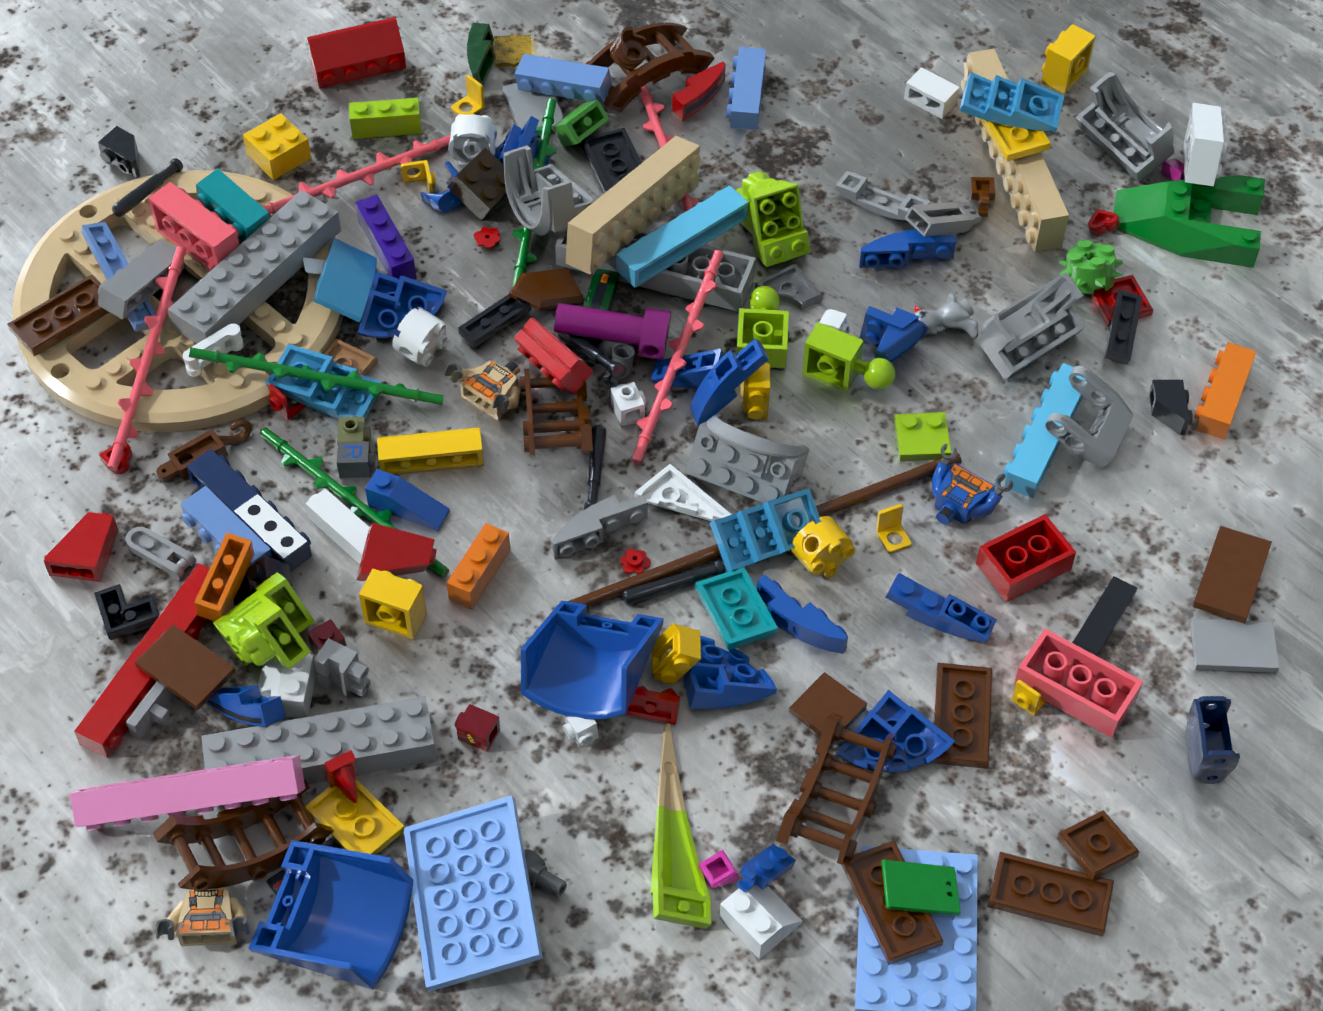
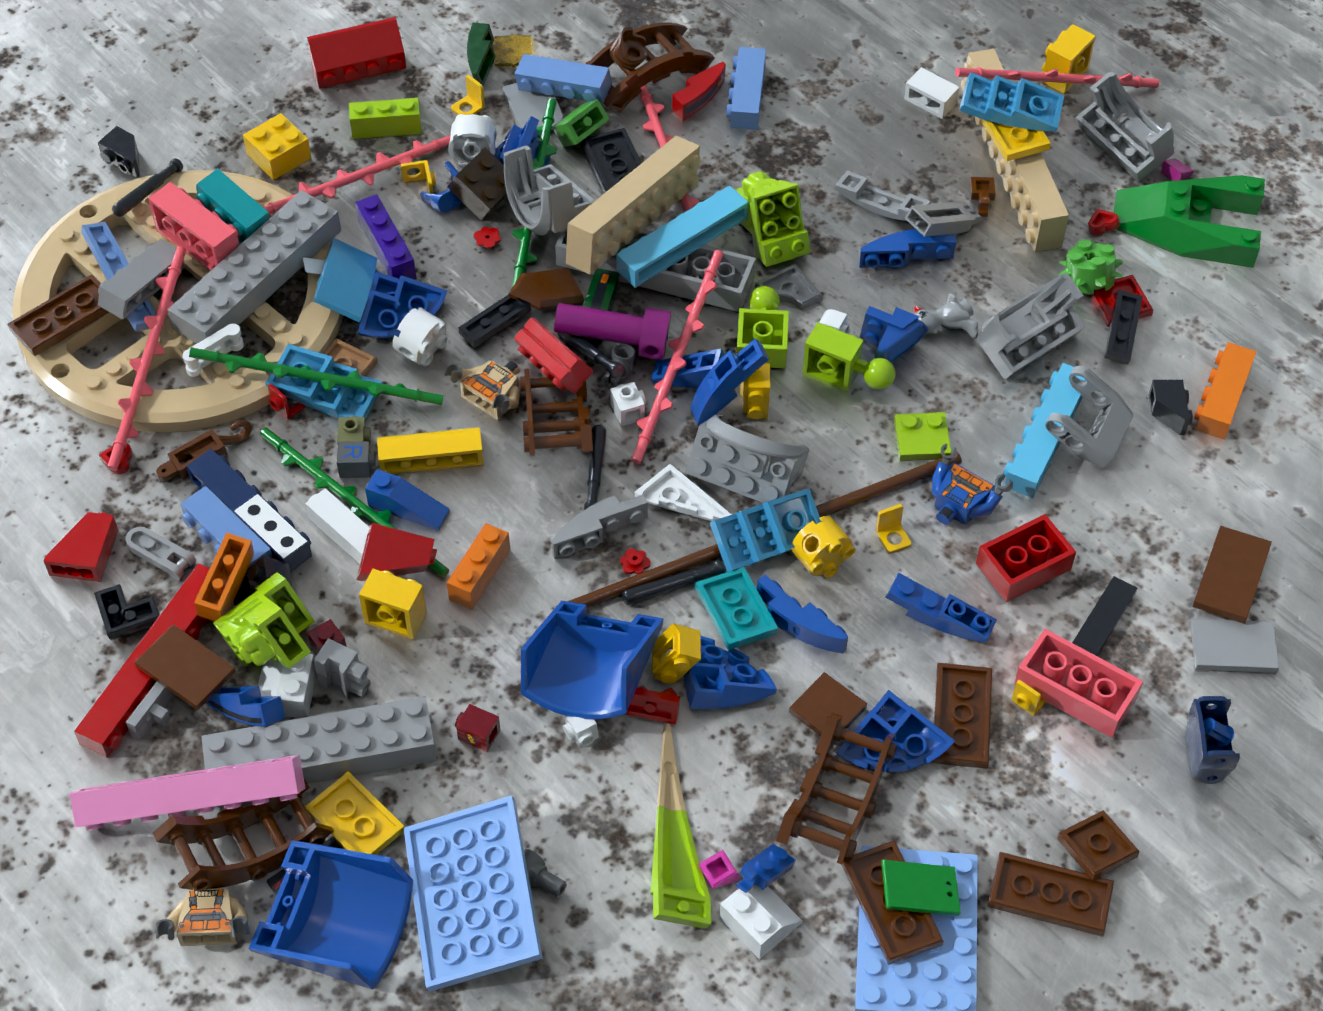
red tile [325,750,358,803] -> none
white brick [1183,103,1227,186] -> none
none -> coral plant [955,67,1159,88]
none -> blue piece [1203,718,1234,746]

